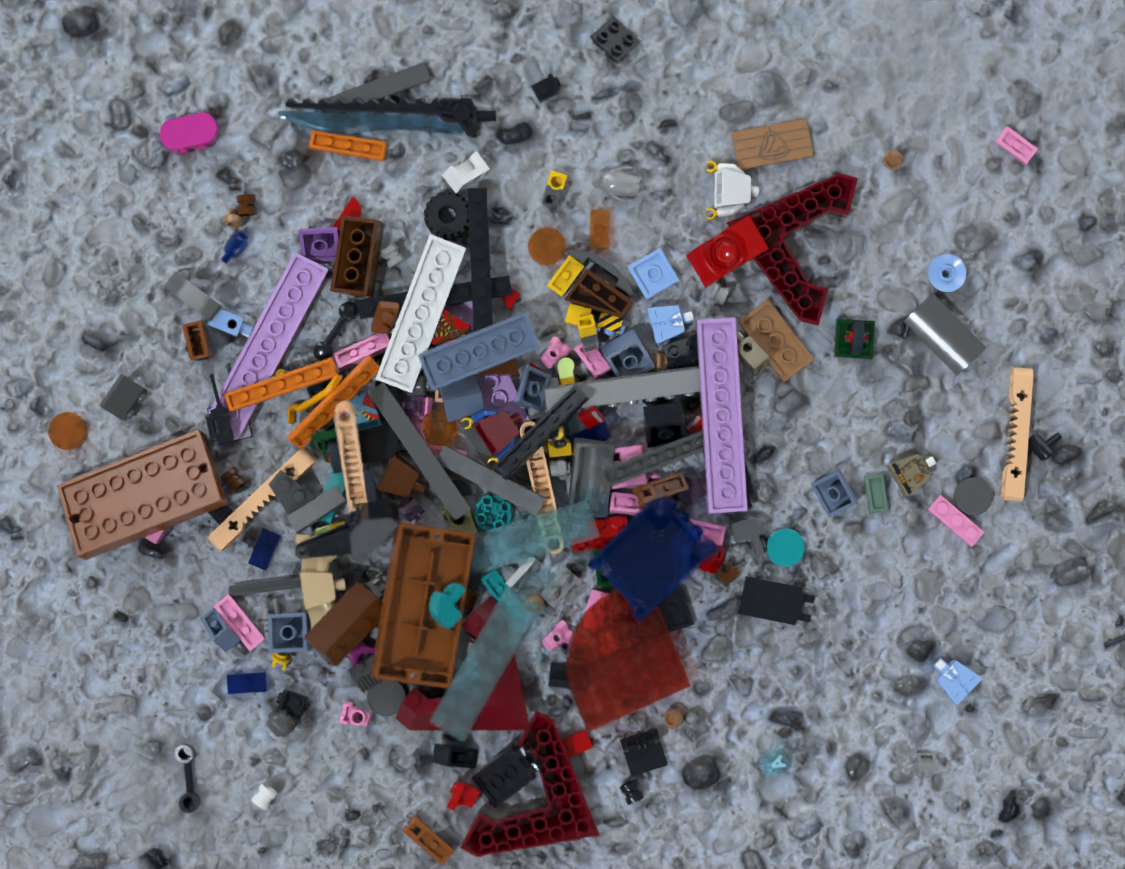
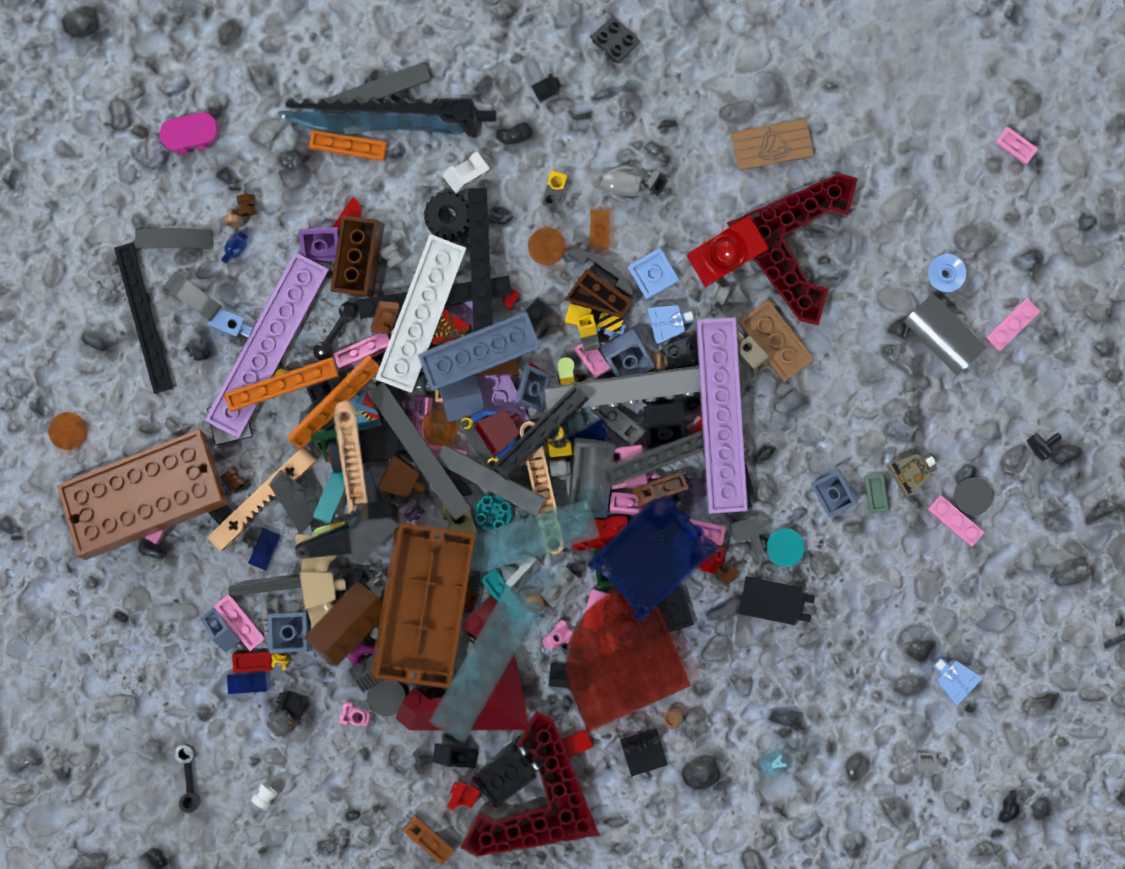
dark grey slope [99,374,147,421] -> none
dark orange torso [182,320,213,361] -> none
black piece [205,374,234,444] -> none
light orange piece [287,374,342,425] -> none
dark grey tile [287,486,347,534] -> none
teal brick [429,583,466,629] -> none
bright pink plate [540,337,571,369] -> none
yellow plate [546,255,585,297] -> none
red tile [578,406,605,429] -> none
black wheel [619,779,644,805] -> none
white torso [705,161,759,220] -> none
dark green plate [834,319,875,360] -> none
medium nougat tile [883,150,903,170] -> none
light nougat gear [1001,367,1033,502] -> none
none -> black tile [114,243,173,394]
none -> dark grey slope [135,228,212,249]
none -> red tile [232,651,273,673]
none -> black torso [523,297,555,332]
none -> dark grey slope [587,404,646,446]
none -> black tile [642,170,668,196]
none -> bright pink plate [985,298,1041,352]

